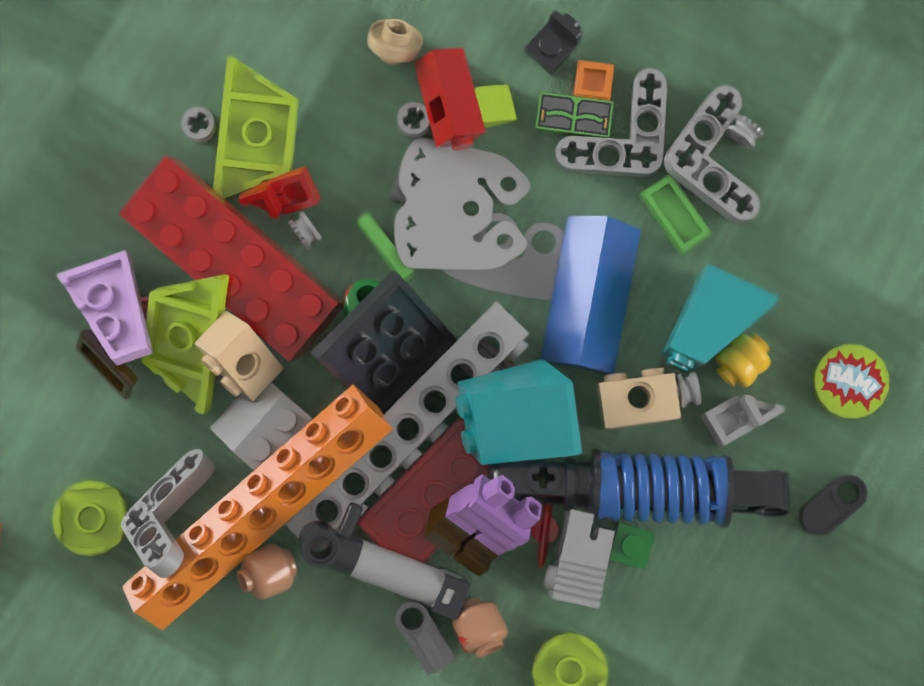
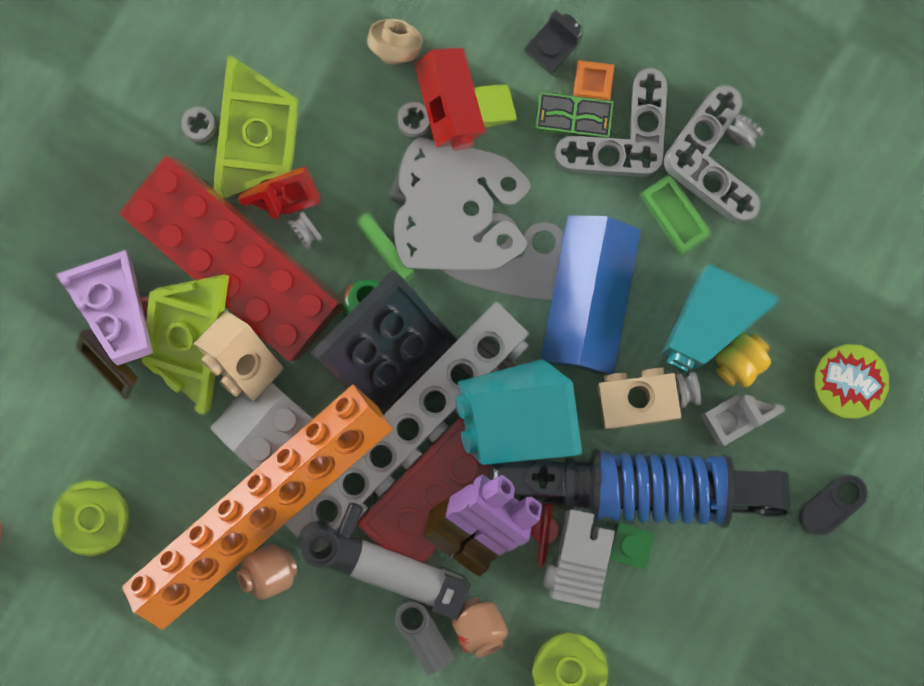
light grey beam [121,449,215,578] -> none

